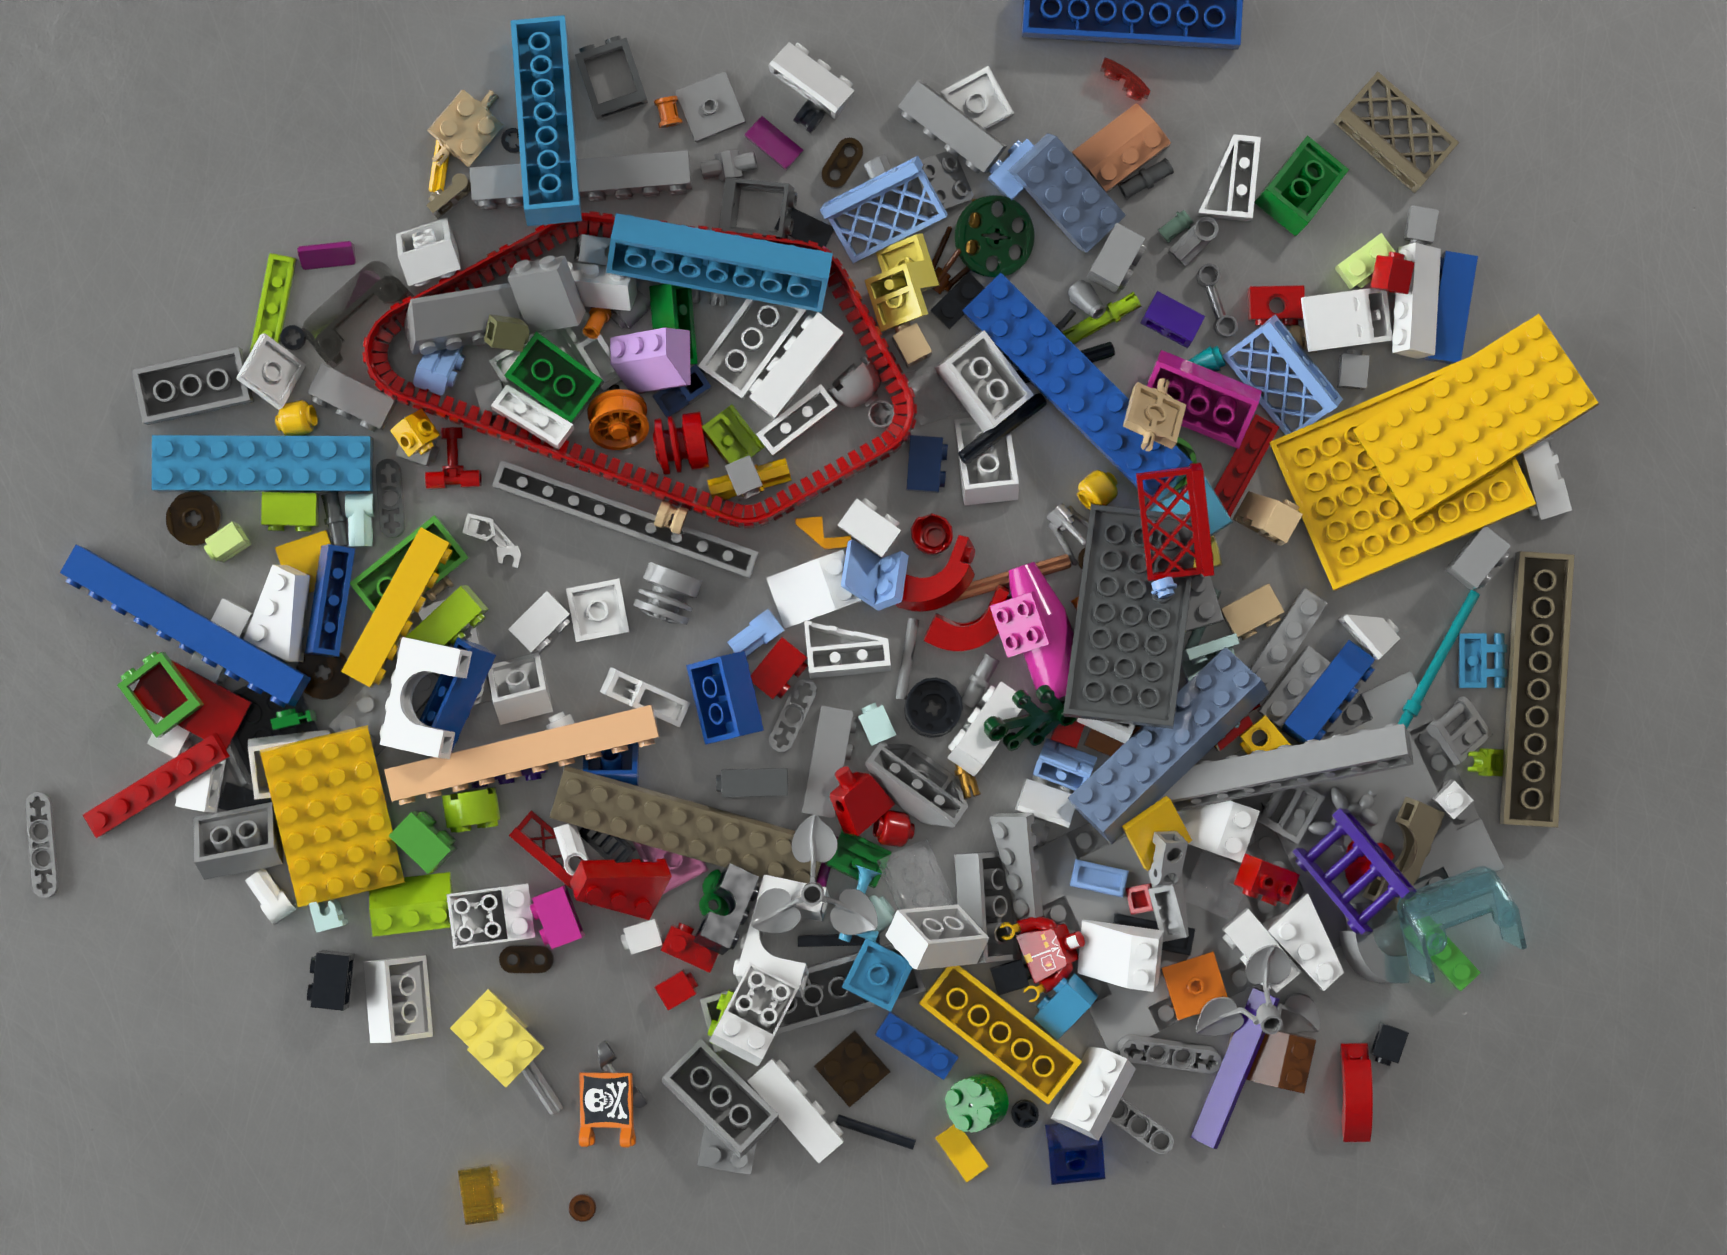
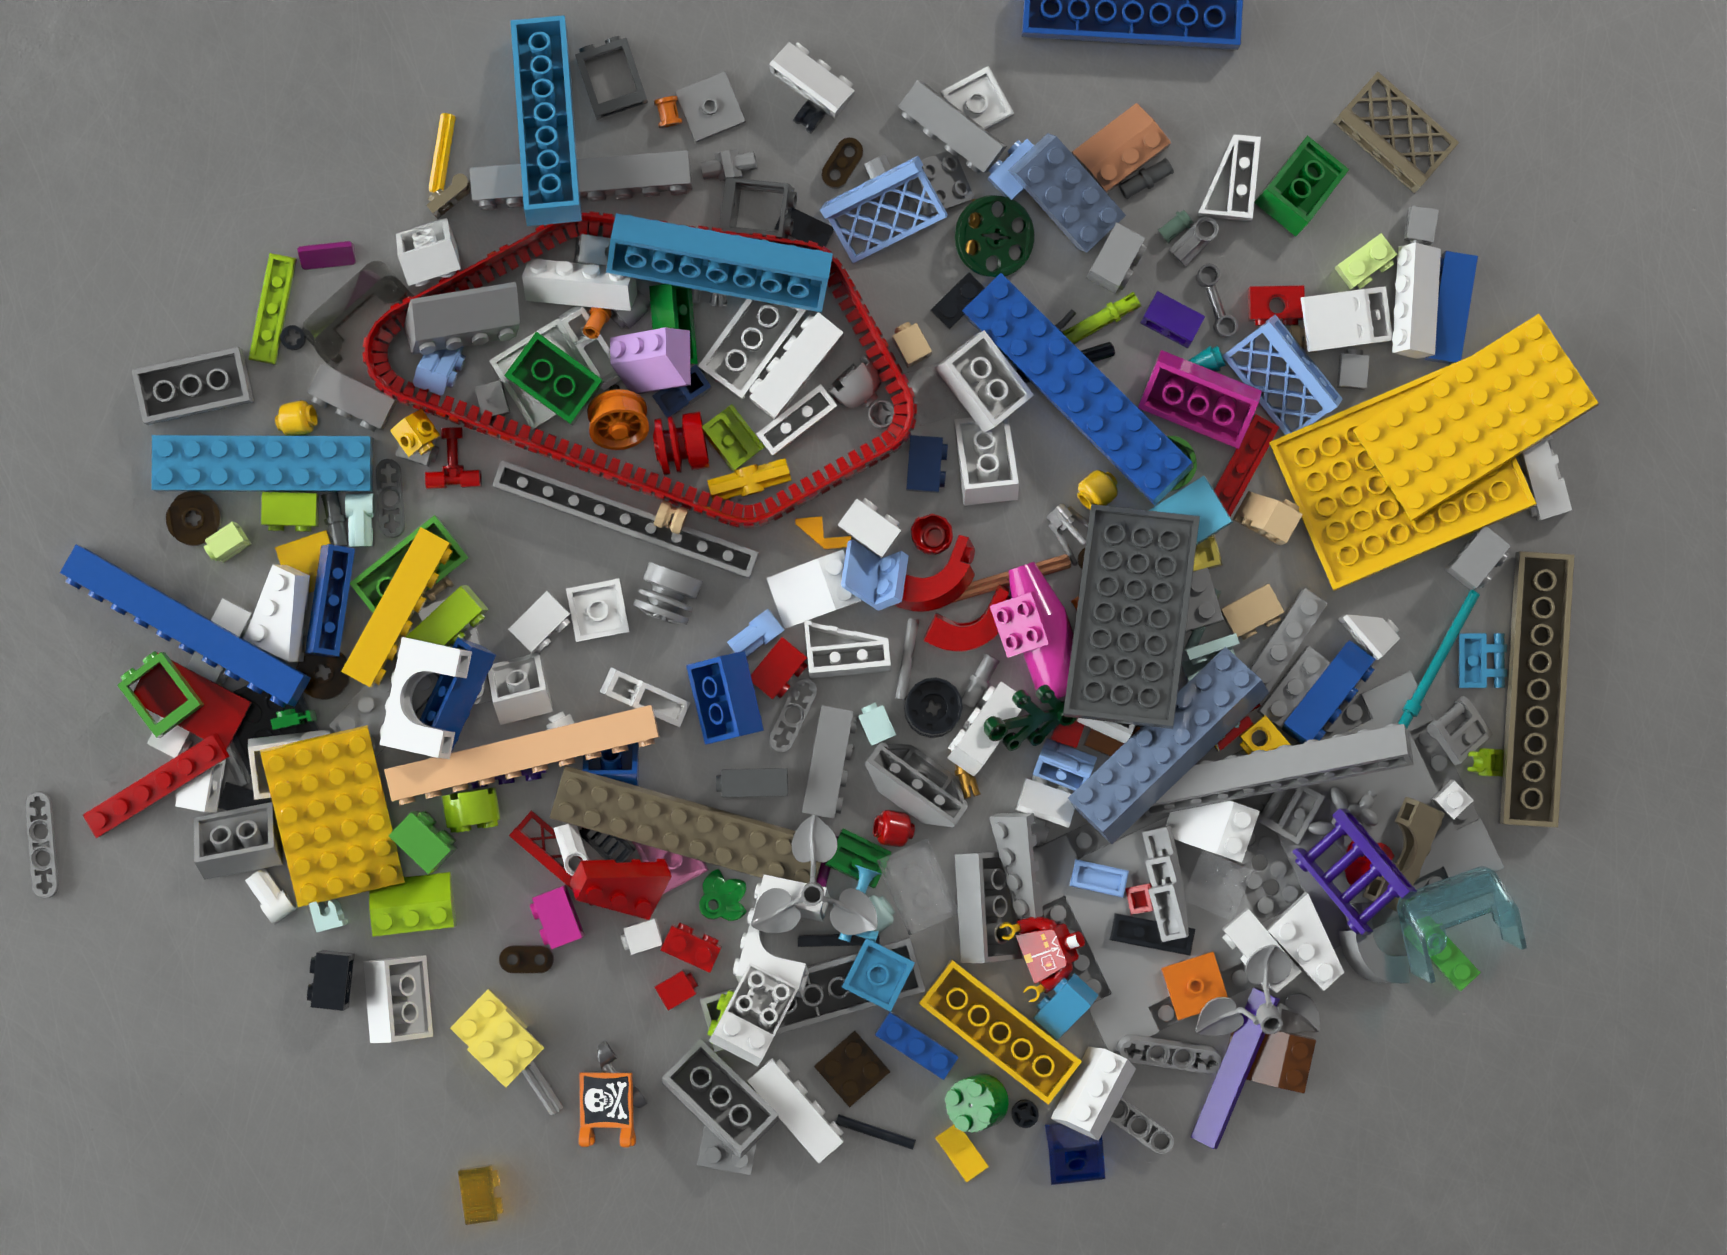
white tile [236,333,307,410] -> none
tan plate [427,89,504,167] -> none
white slope [447,883,535,949] -> none
white piece [462,513,522,568] -> none
olive brick [484,314,529,352] -> none
white plate [491,385,574,450] -> none
black bush [501,128,520,153] -> none
light grey brick [508,256,586,334] -> none
reddish brown tile [569,1194,596,1222] -> none
arch [693,863,759,955] -> none
light grey brick [725,455,763,499] -> none
magenta slope [744,116,804,171] -> none
red torso [829,766,895,836] -> none
light yellow bracket [864,233,939,332] -> none
white brick [886,904,989,970] -> none
reddish brown plant [932,226,971,295] -> none
black axle [958,393,1047,464] -> none
black brick [990,959,1032,996] -> none
light grey cone [1068,280,1106,319] -> none
white slope [1077,919,1164,992] -> none
clear red slope [1100,57,1150,101] -> none
yellow tile [1122,796,1192,871] -> none
tan plate [1123,378,1186,451] -> none
red fence [1136,463,1215,581] -> none
light grey leg [1150,831,1188,885] -> none
light blue plate [1151,577,1177,599] -> none
red brick [1234,854,1300,906] -> none
red arch [1340,1043,1373,1142] -> none
red brick [1370,252,1415,294] -> none
black brick [1370,1022,1409,1066] -> none

